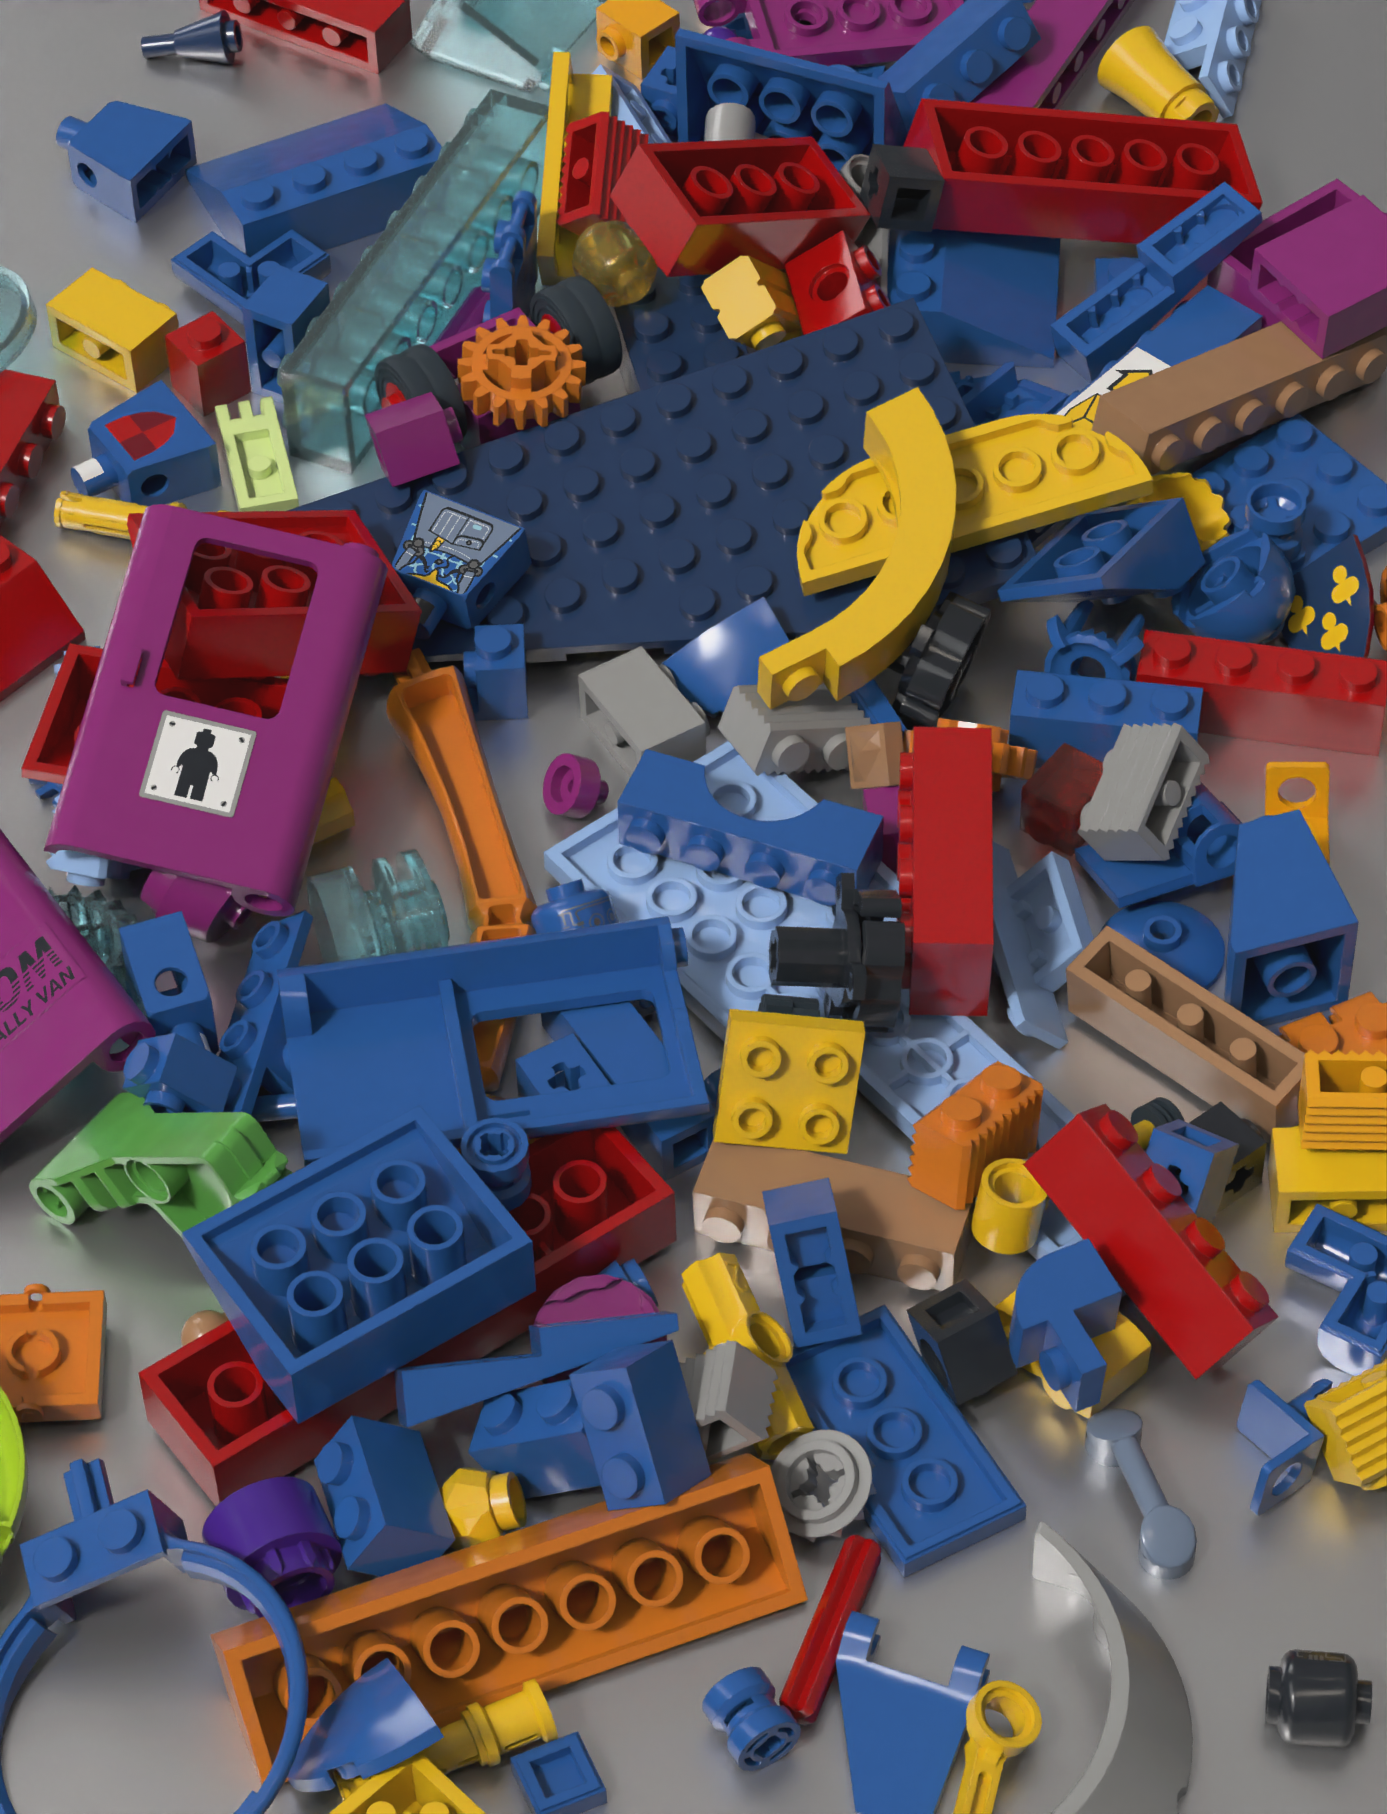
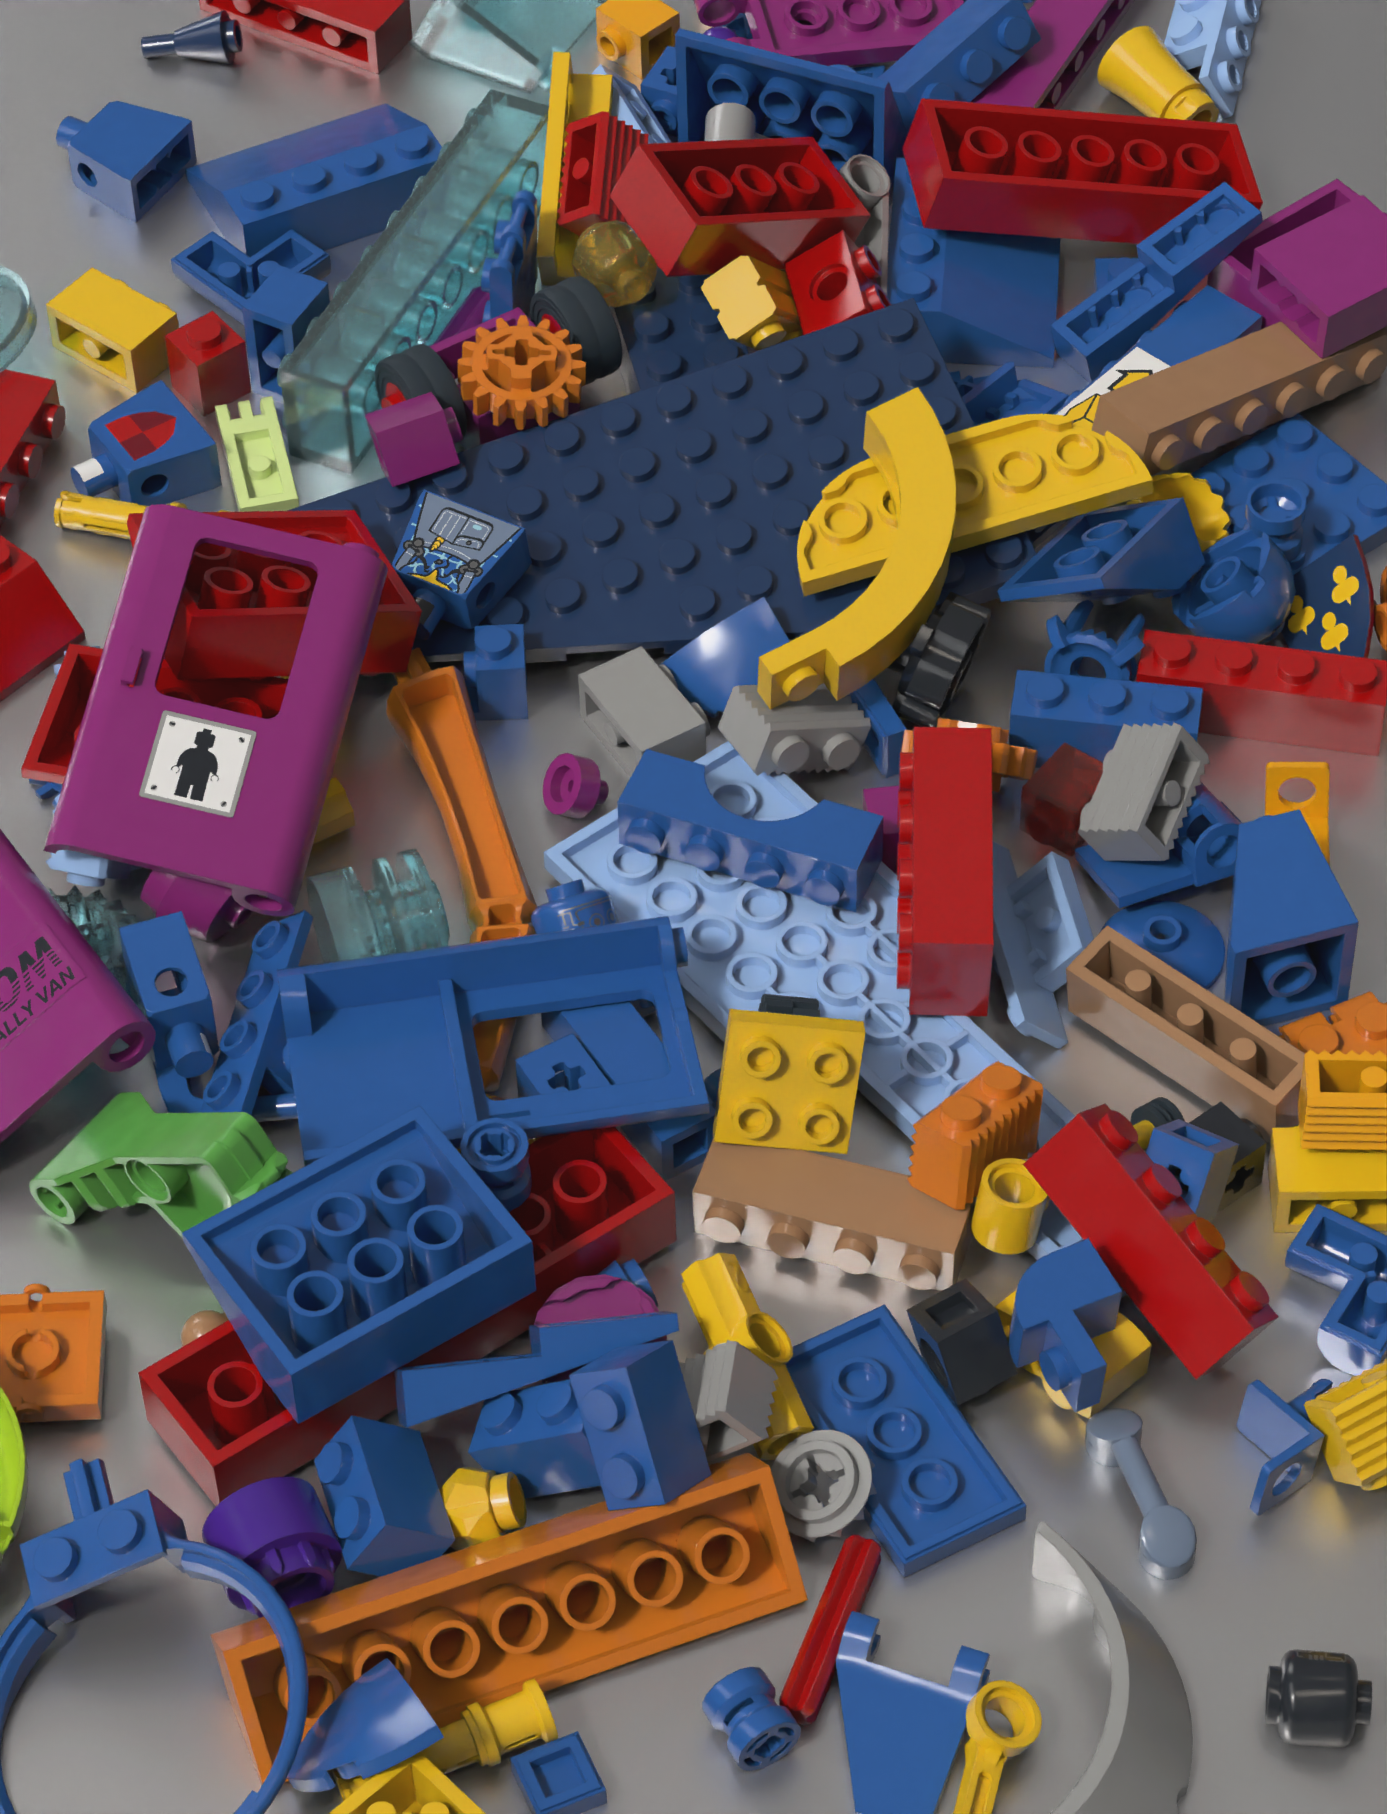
blue brick [122,1033,238,1113] -> none
blue brick [762,1178,863,1349] -> none
black piece [769,873,905,1033] -> none
medium nougat tile [845,721,904,789] -> none
black brick [860,144,945,232] -> none

